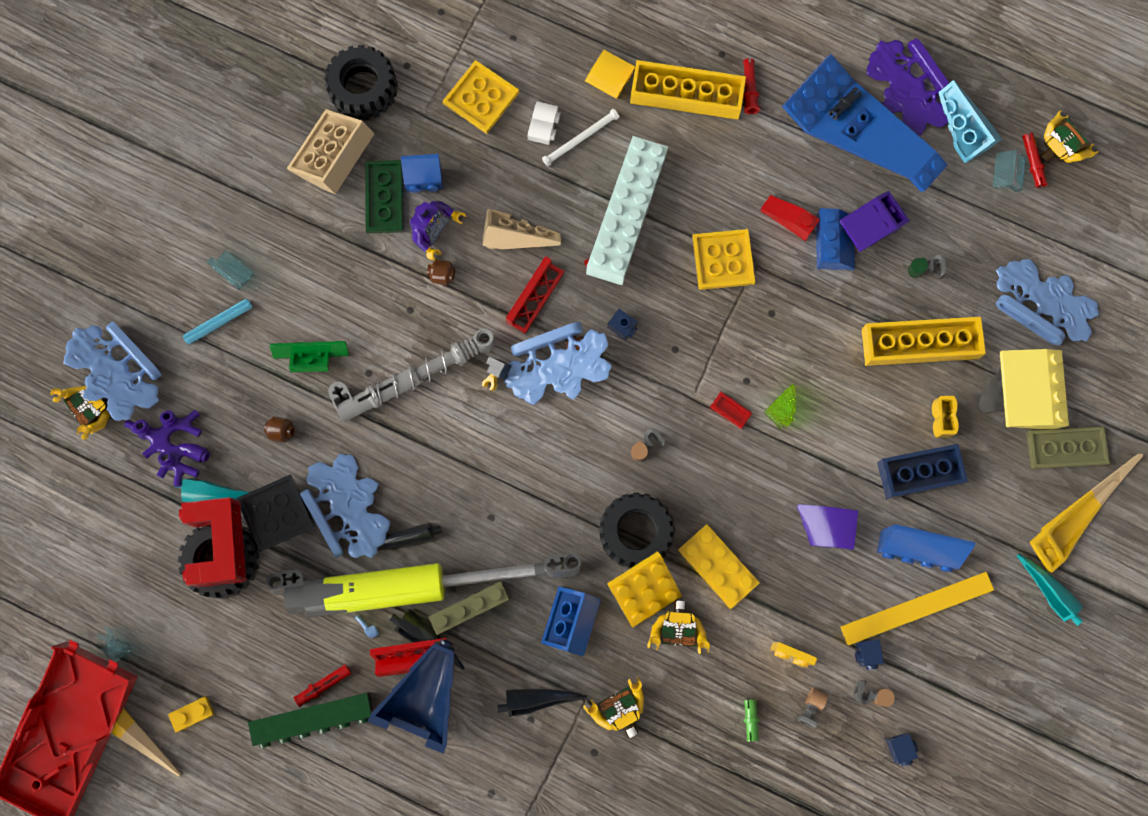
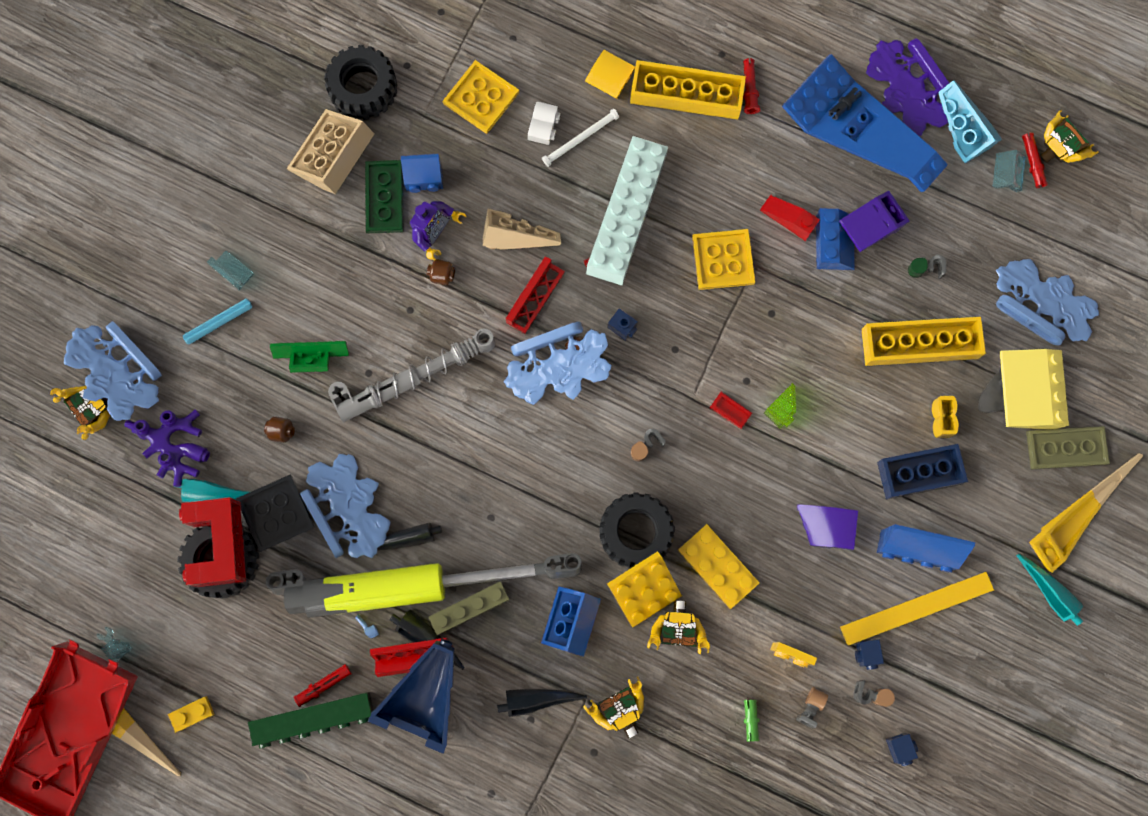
piece [482,356,511,391] -> none

